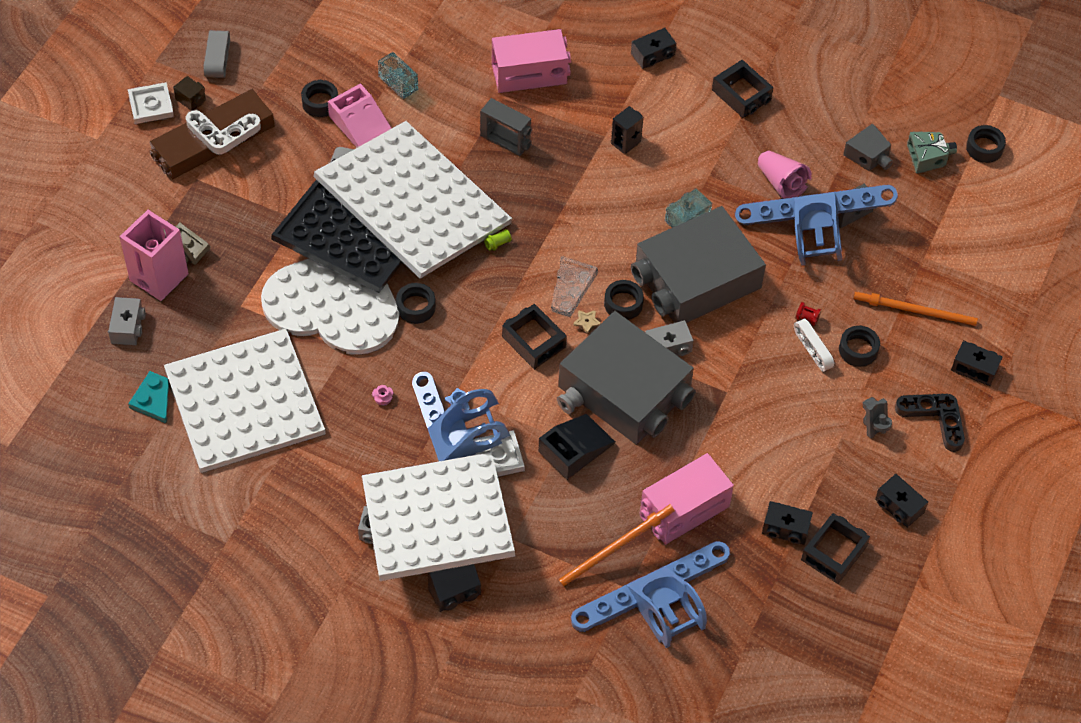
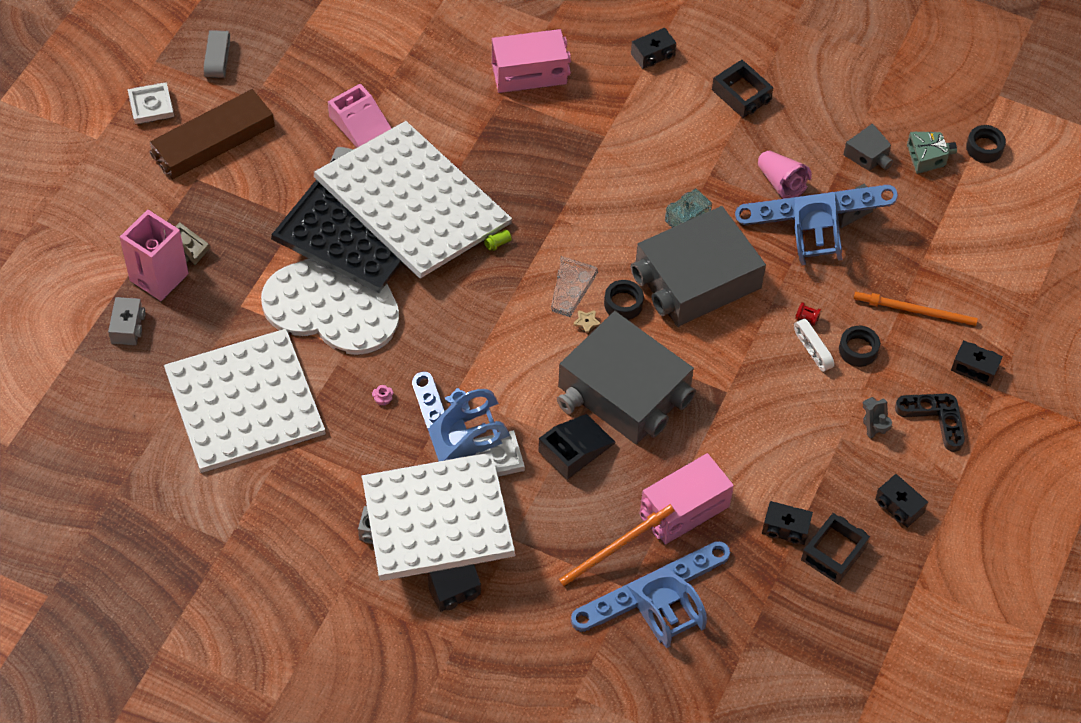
teal wing [128,371,169,423] -> none
dark brown brick [173,76,206,111] -> none
white beam [186,110,261,154] -> none
black tyre [301,80,338,117] -> none
clear light blue brick [378,52,418,99] -> none
black tyre [396,283,436,324] -> none
dark grey window [480,98,532,156] -> none
black window [502,303,567,370] -> none
black brick [611,106,644,155] -> none
light grey brick [645,320,694,356] -> none

